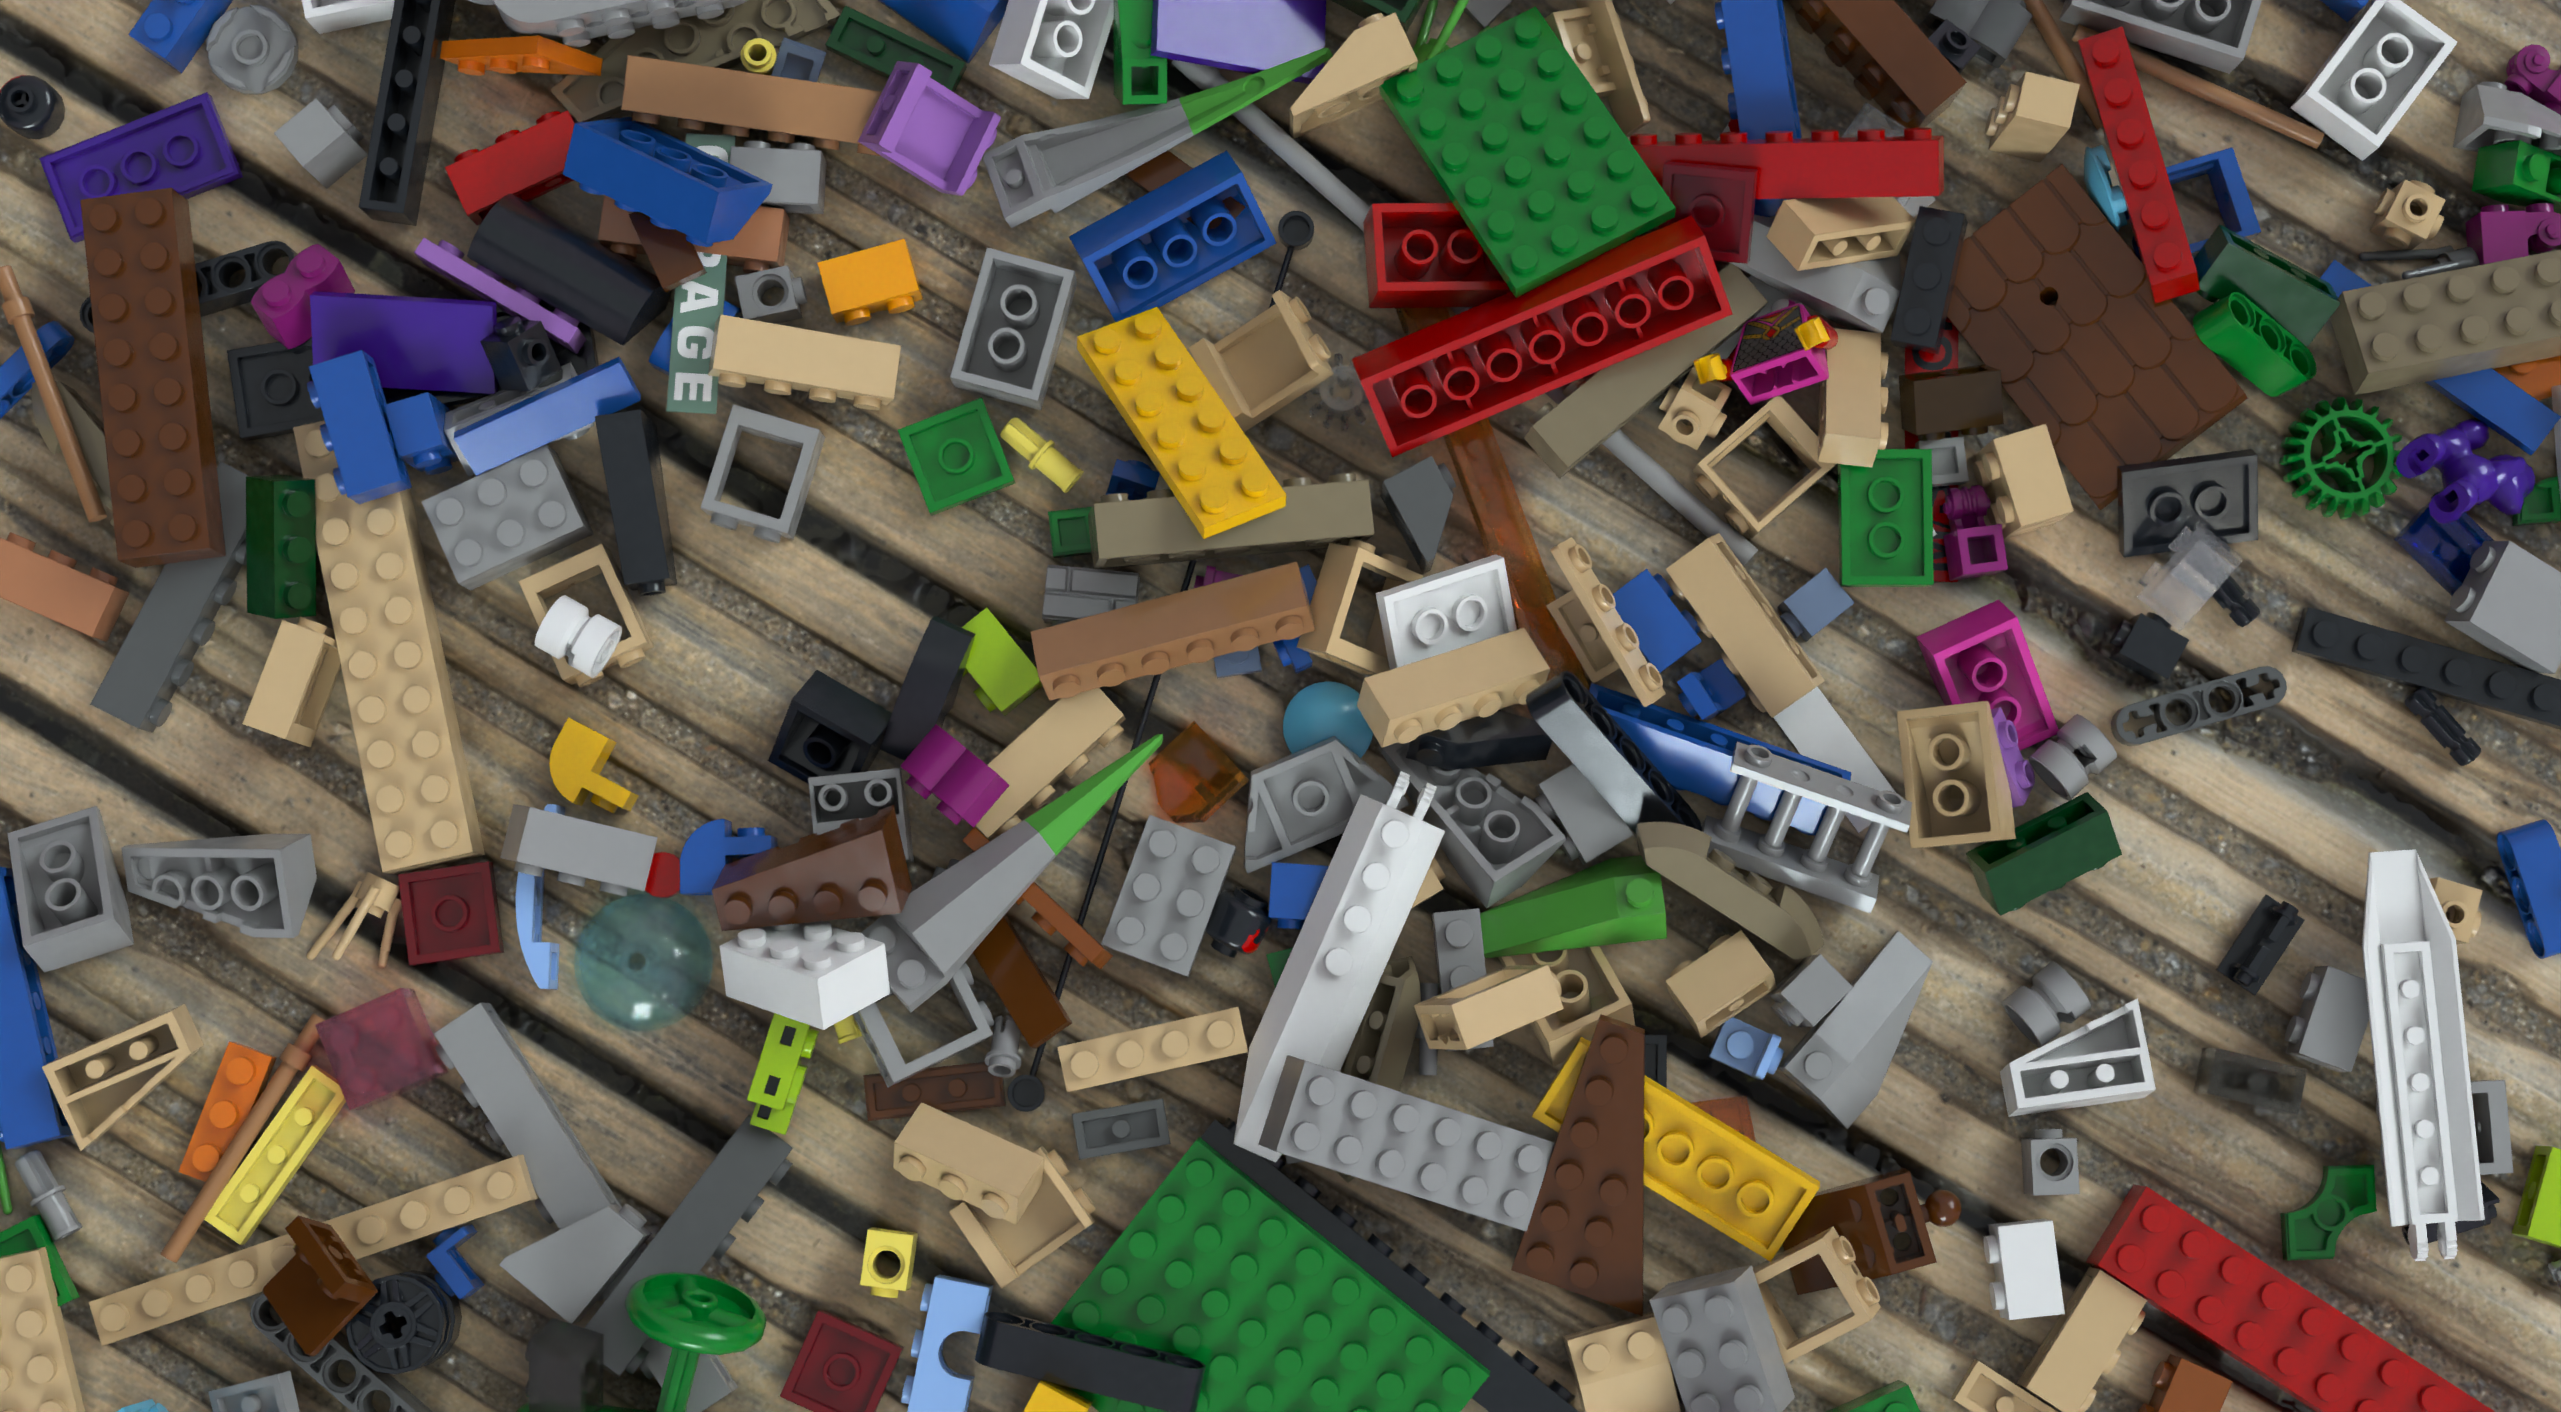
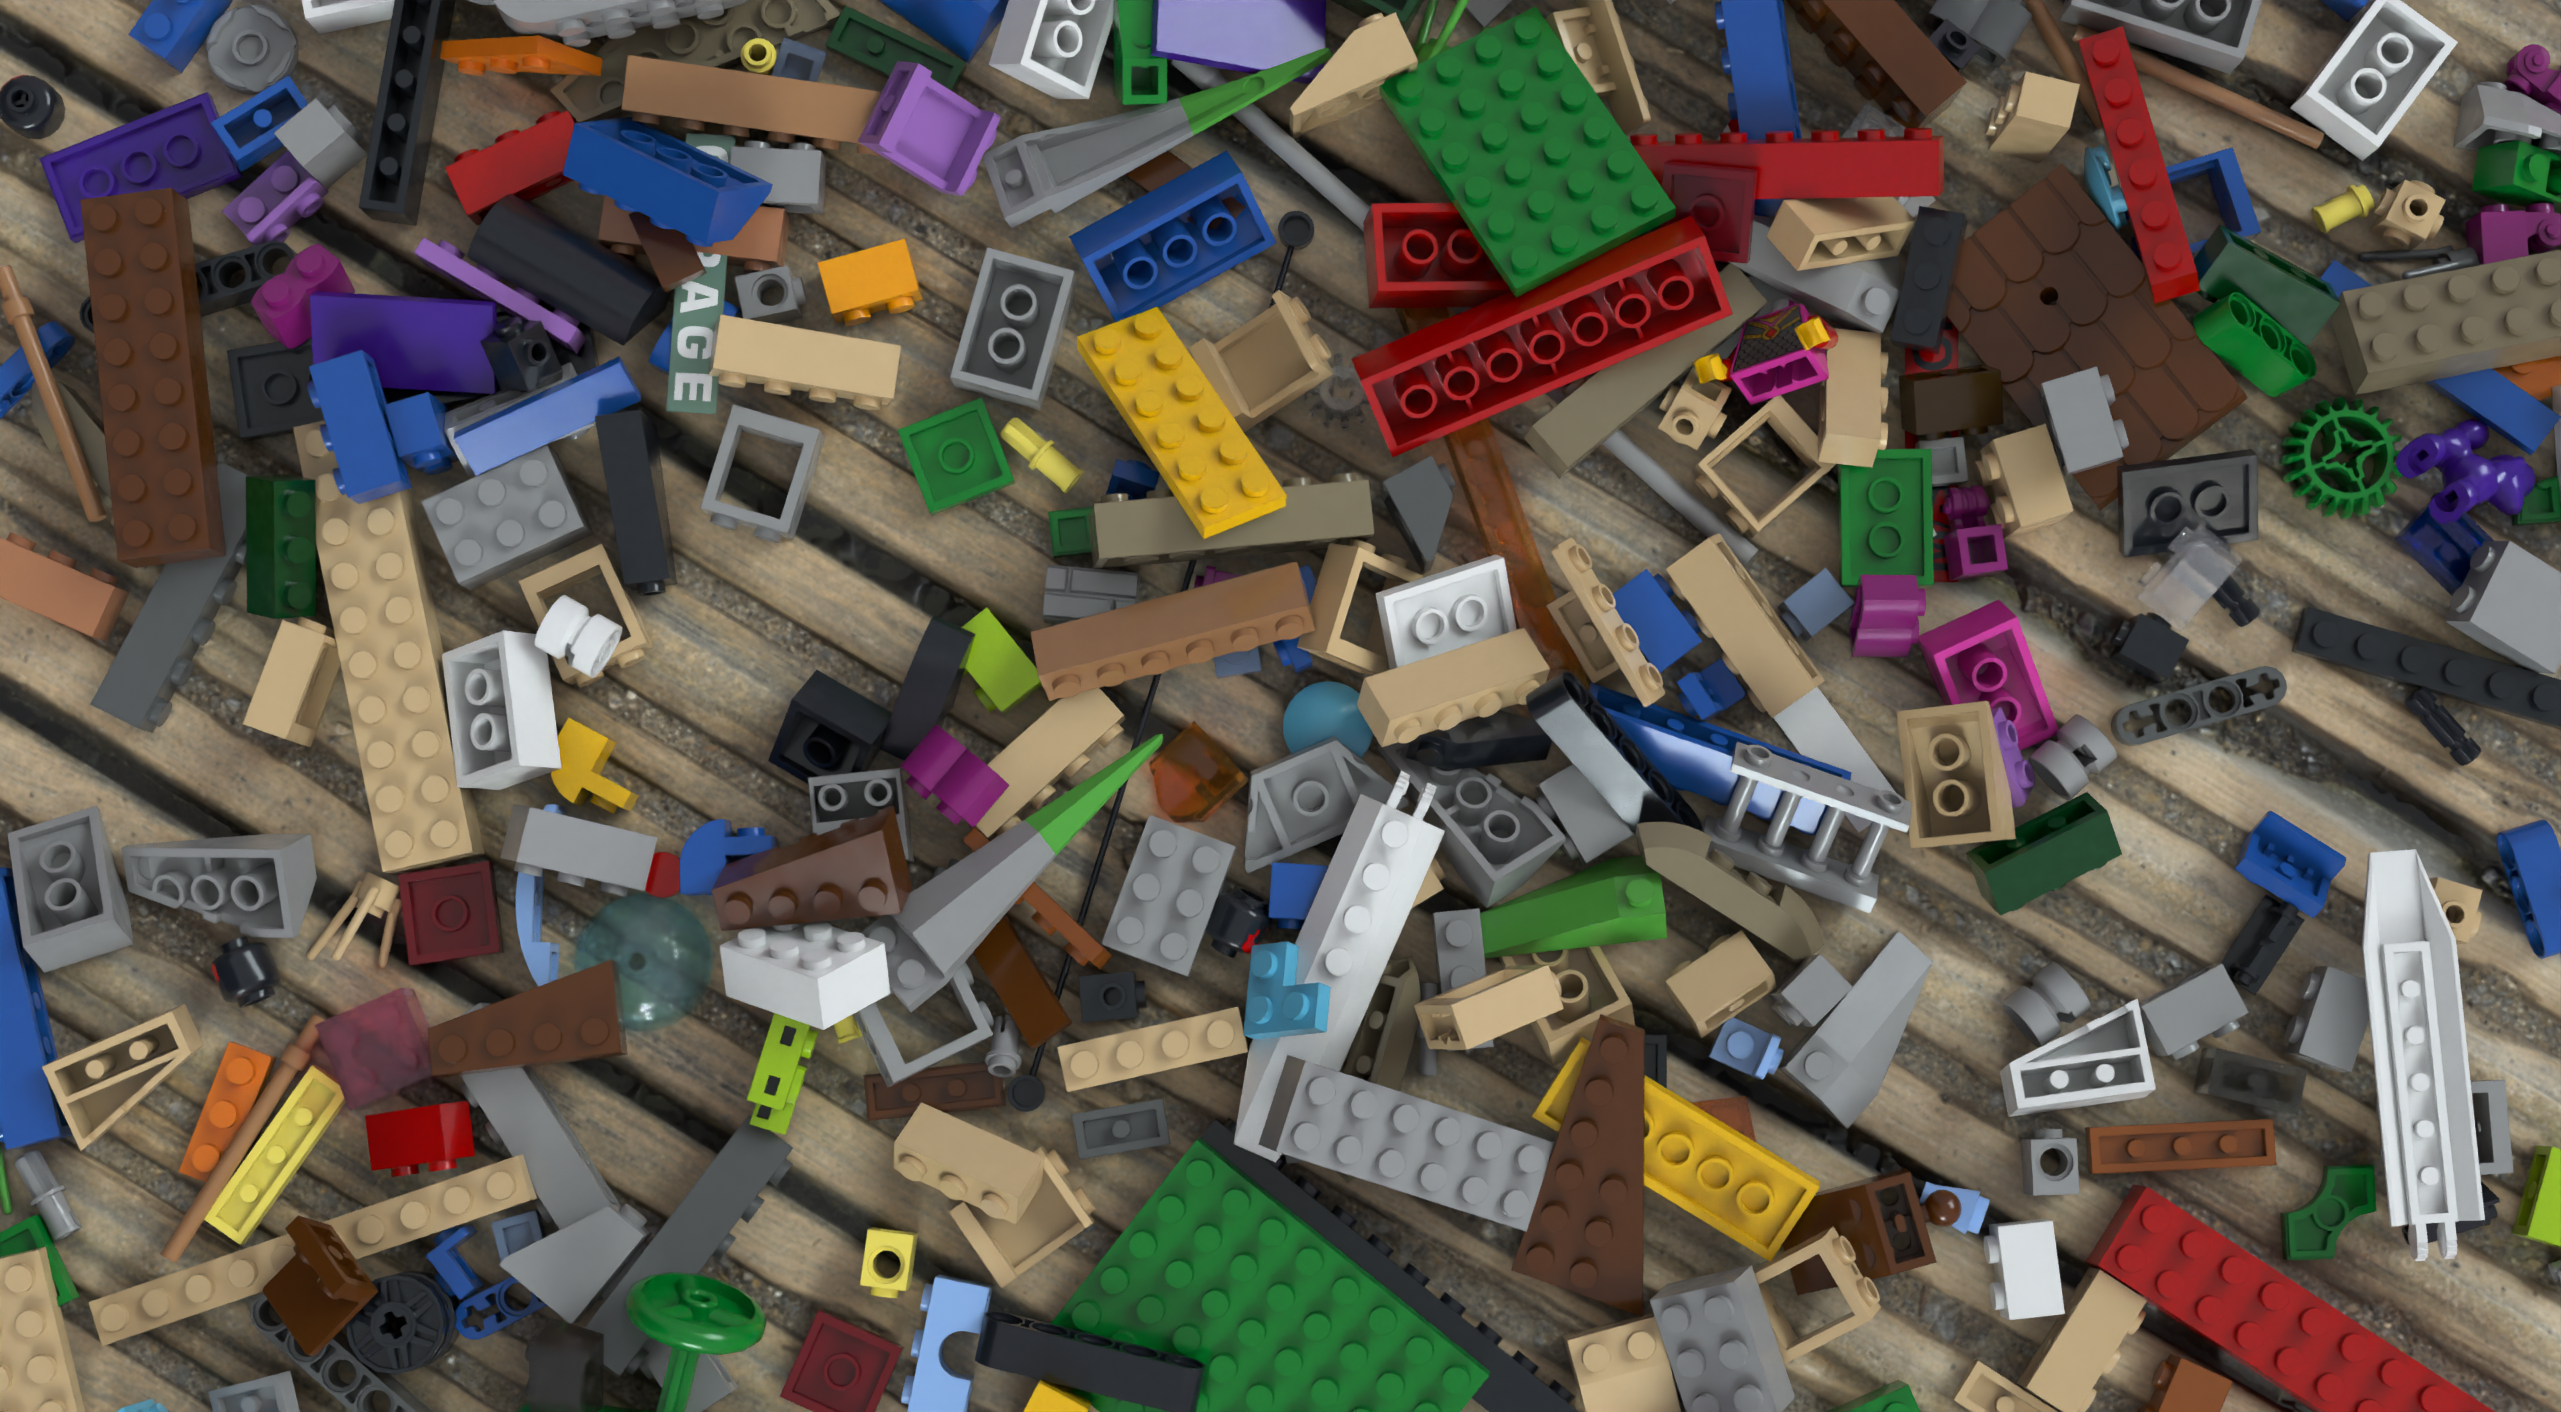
none -> blue brick [211,75,308,172]
none -> black head [211,936,280,1008]
none -> medium lavender bracket [222,150,329,246]
none -> red brick [365,1101,475,1177]
none -> reddish brown wedge [428,959,628,1078]
none -> white brick [442,630,562,790]
none -> blue beam [456,1276,548,1340]
none -> sand blue plate [491,1210,546,1262]
none -> black brick [1078,971,1147,1023]
none -> medium azure plate [1243,941,1331,1040]
none -> magenta brick [1849,575,1926,657]
none -> light blue cone [1919,1181,1990,1234]
none -> light grey brick [2038,367,2129,477]
none -> dark orange plate [2085,1118,2277,1174]
none -> light grey brick [2139,964,2249,1060]
none -> blue bracket [2235,811,2346,918]
none -> light yellow pin [2311,184,2375,234]

